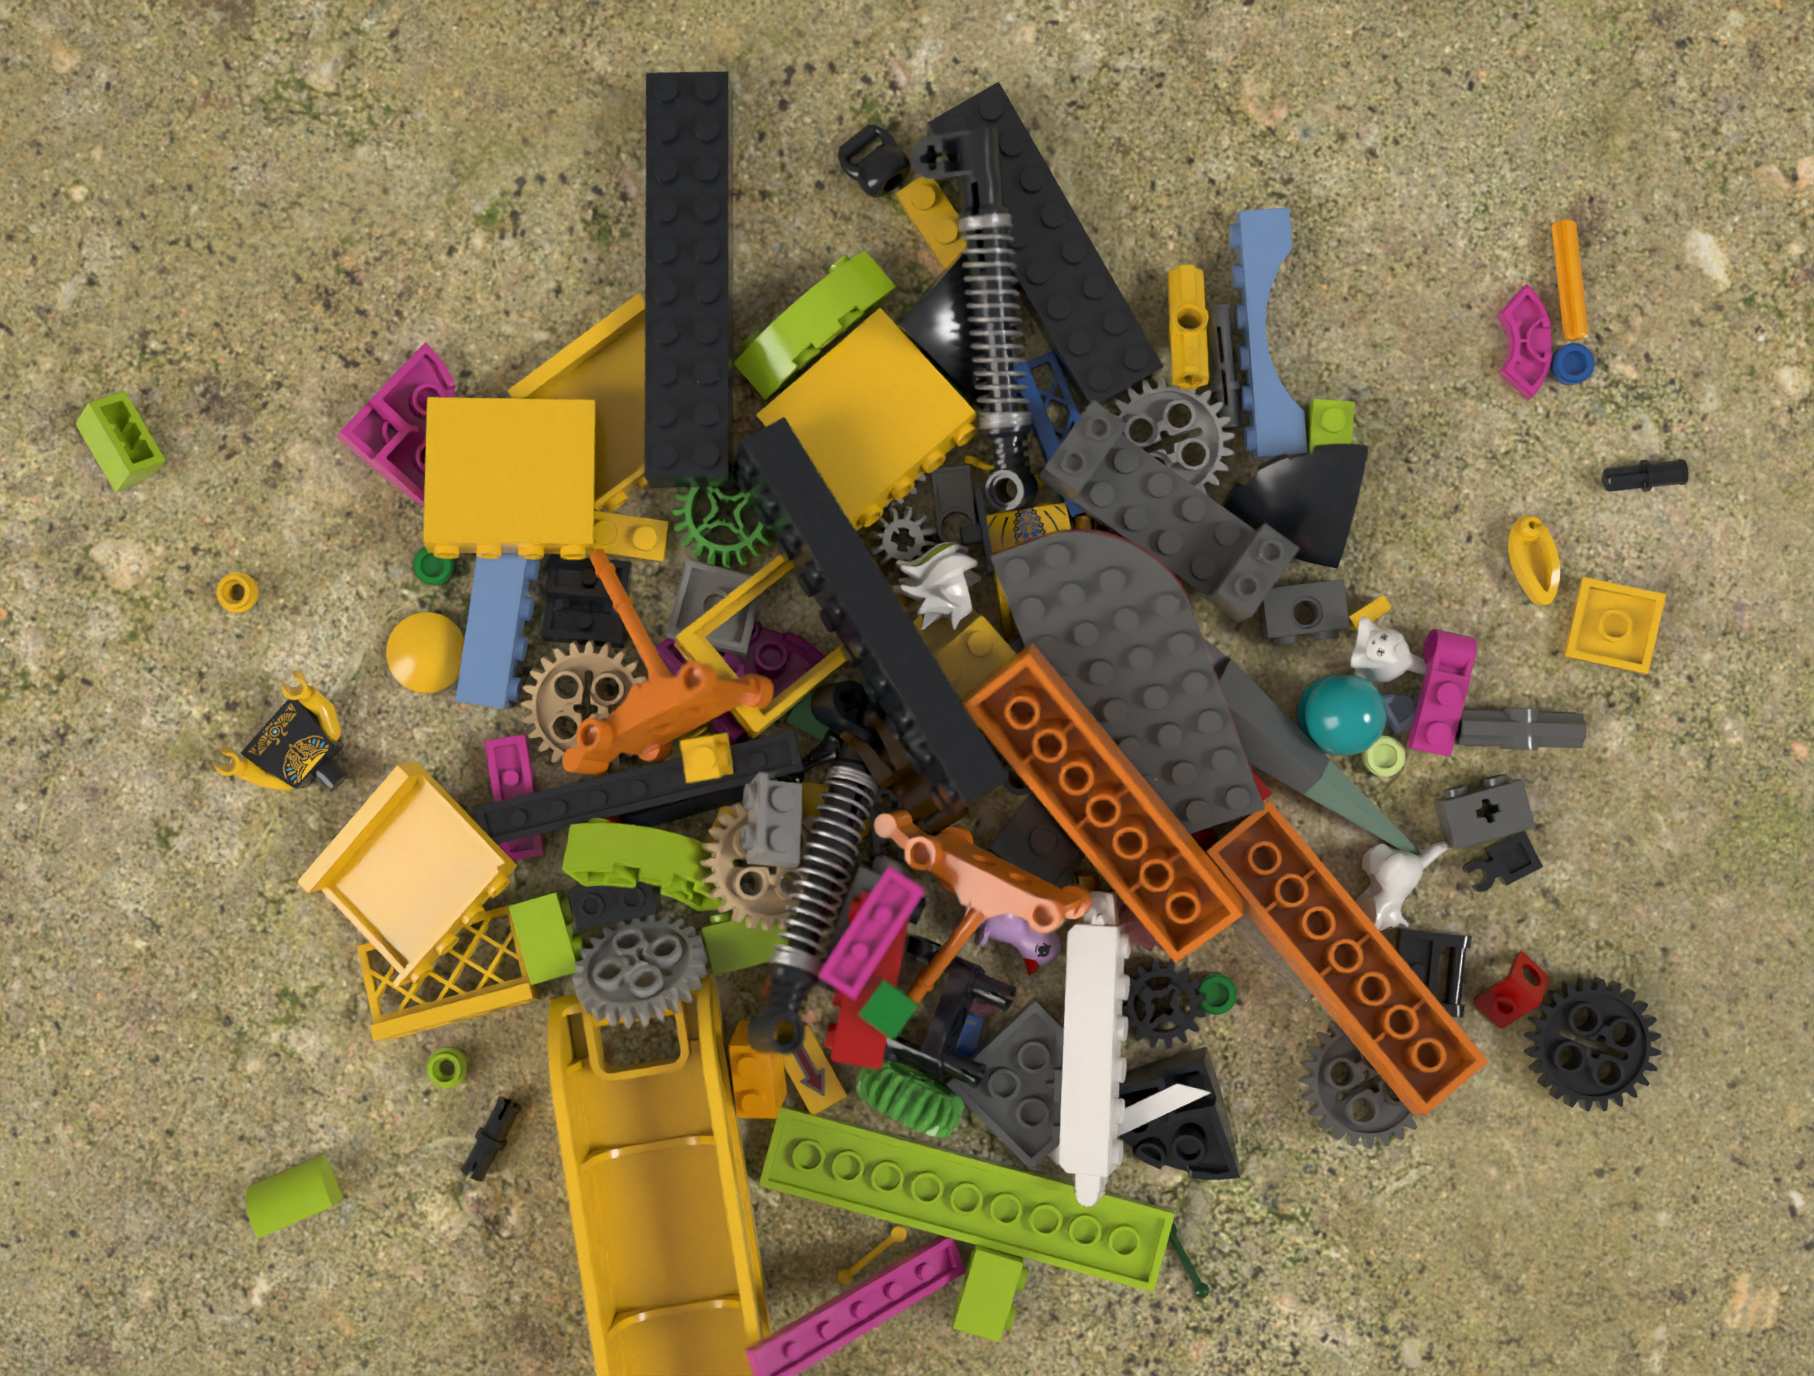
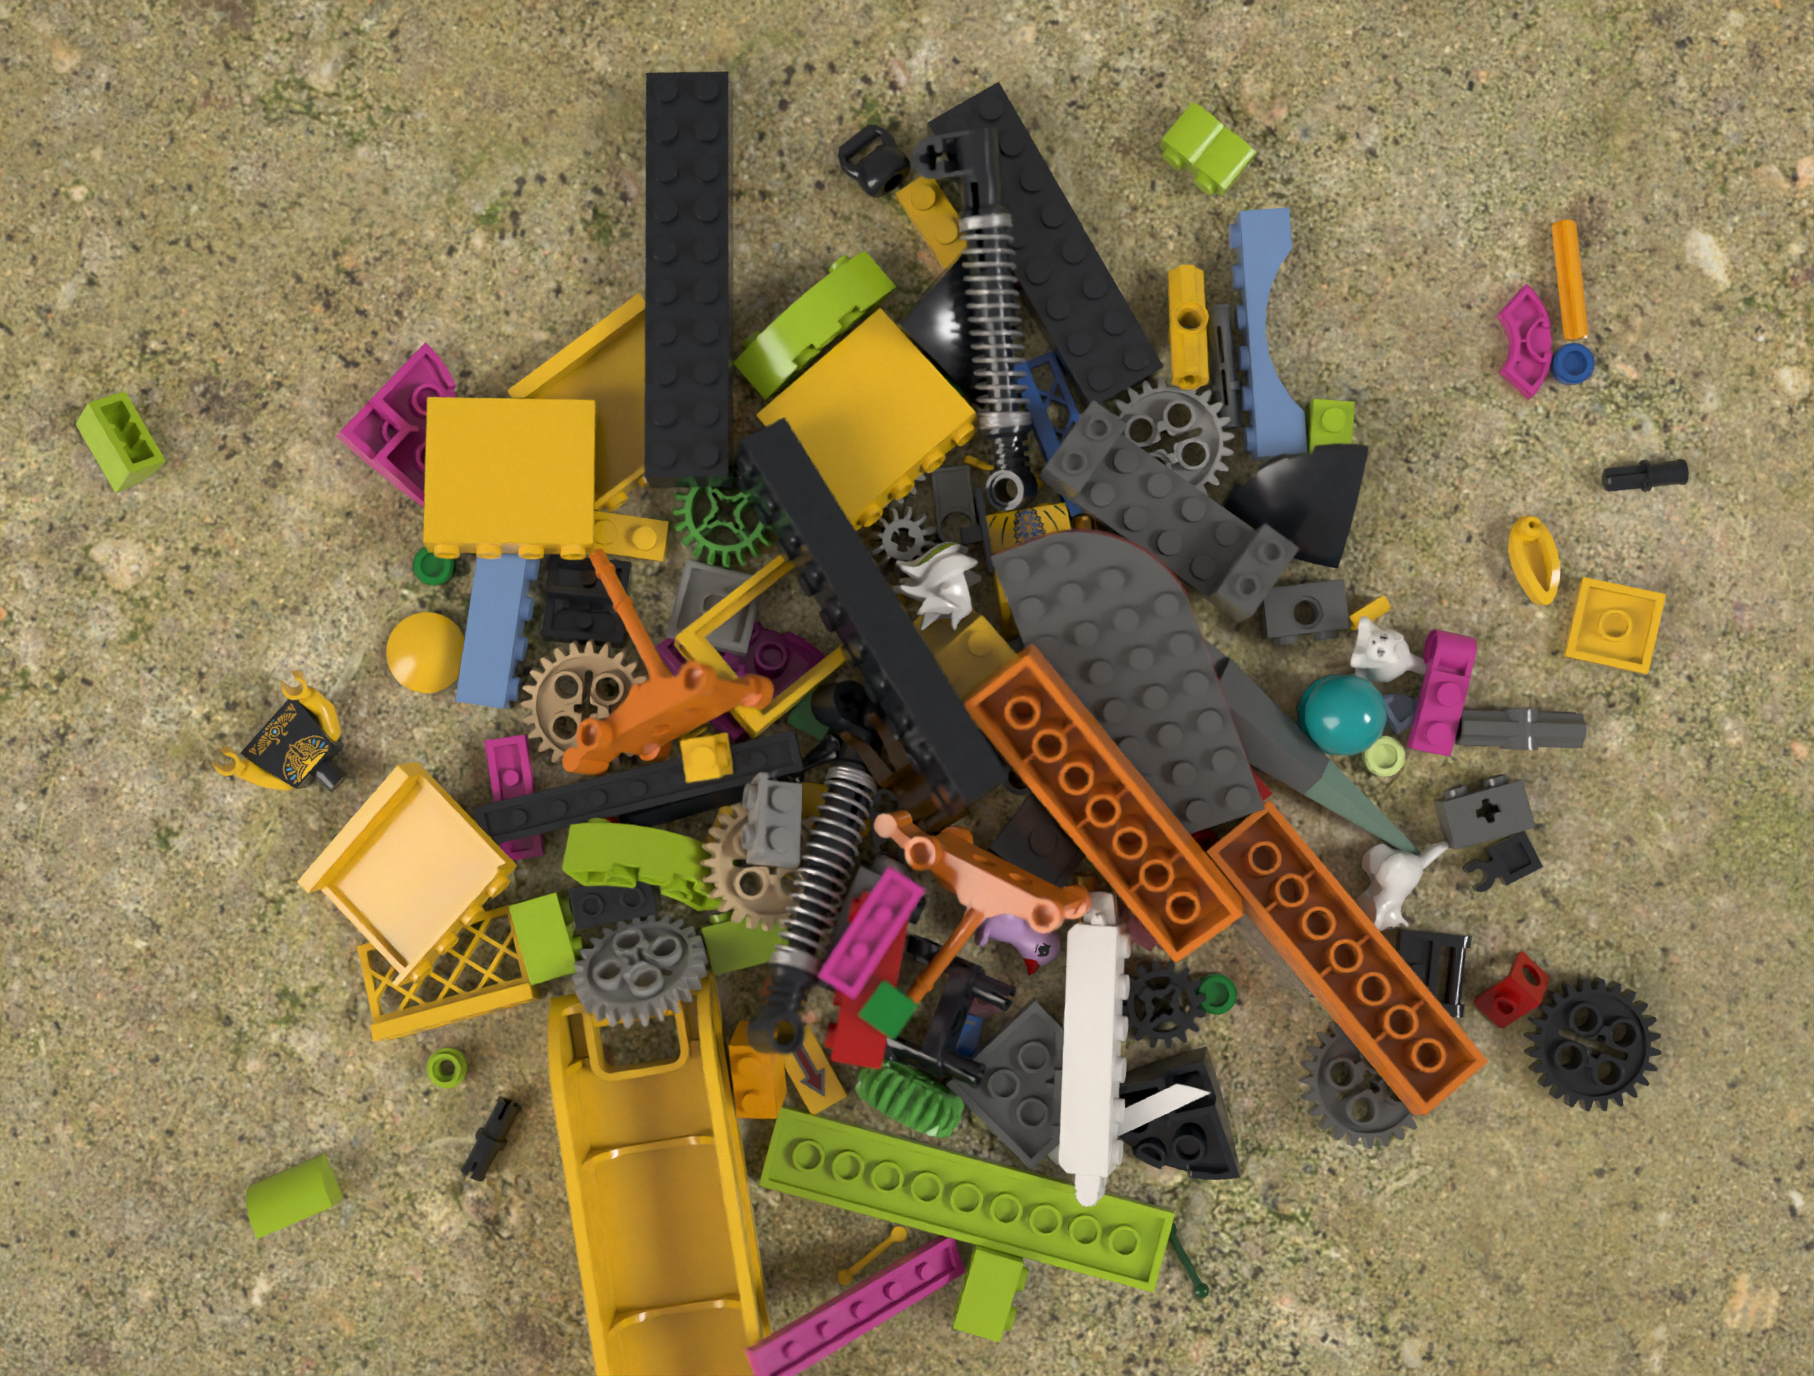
yellow plate [216,572,259,613] -> none
none -> lime brick [1159,101,1256,197]

